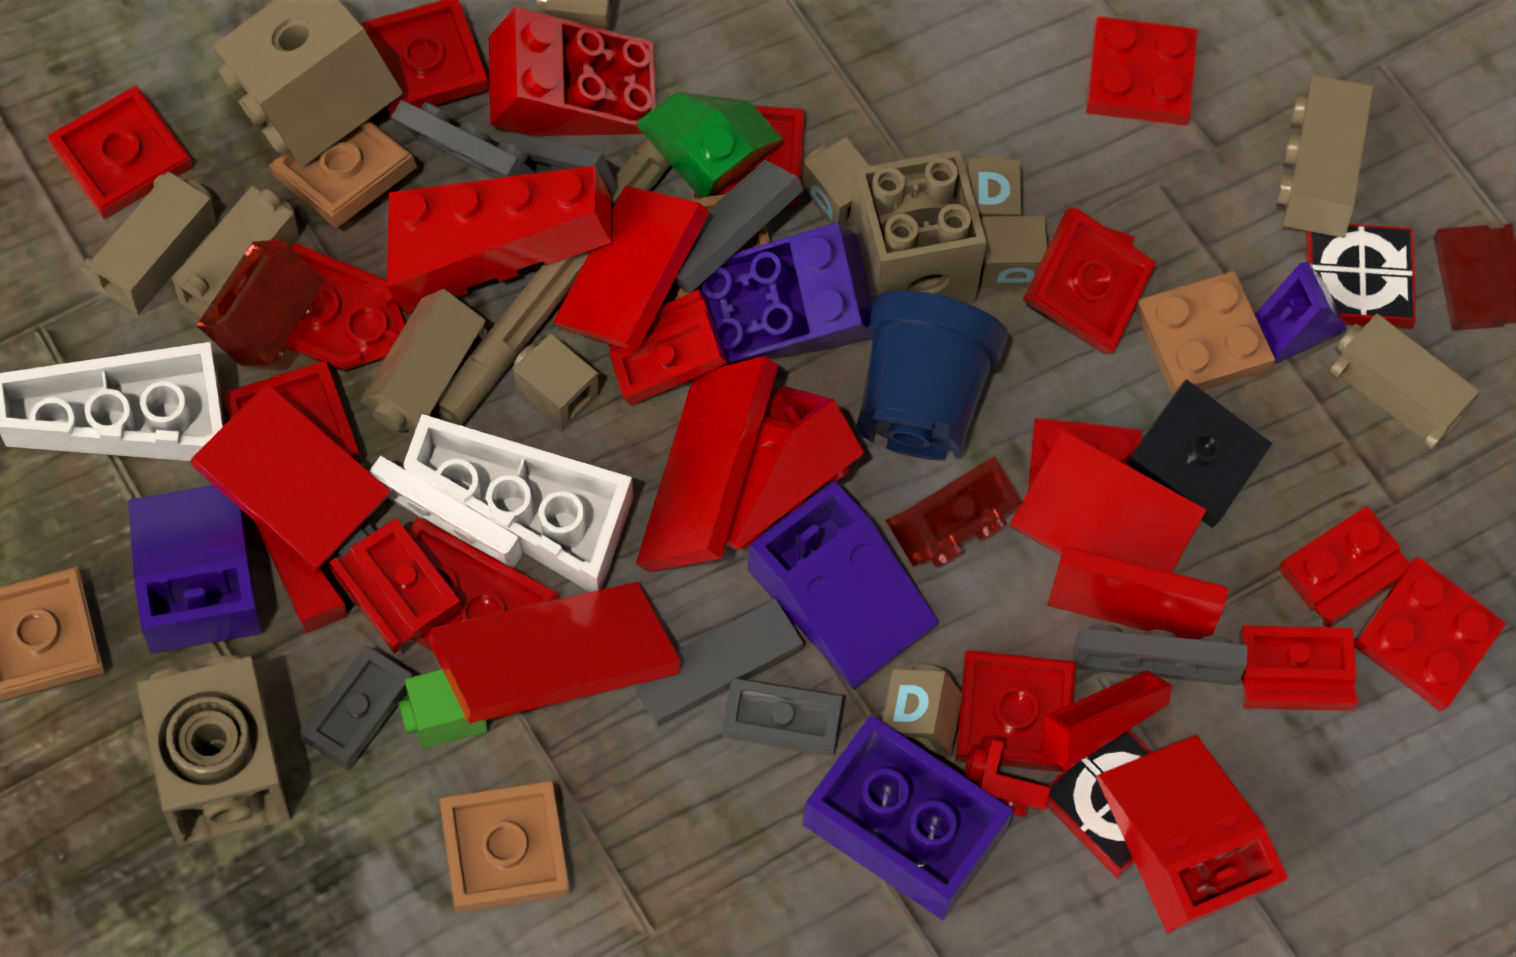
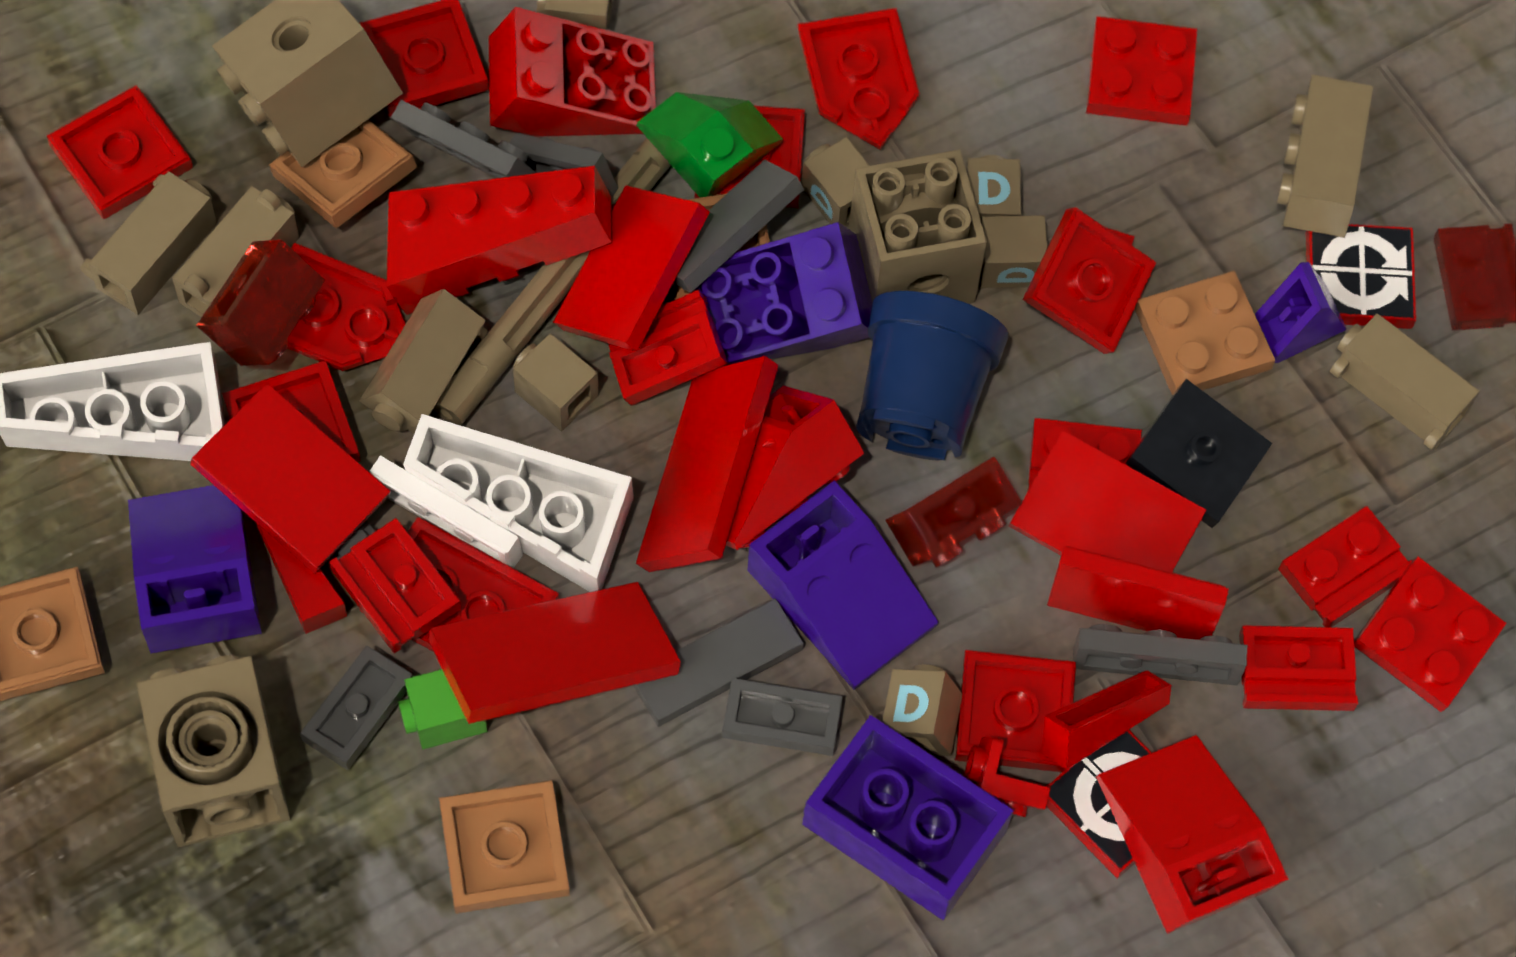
none -> red tile [797,8,919,149]

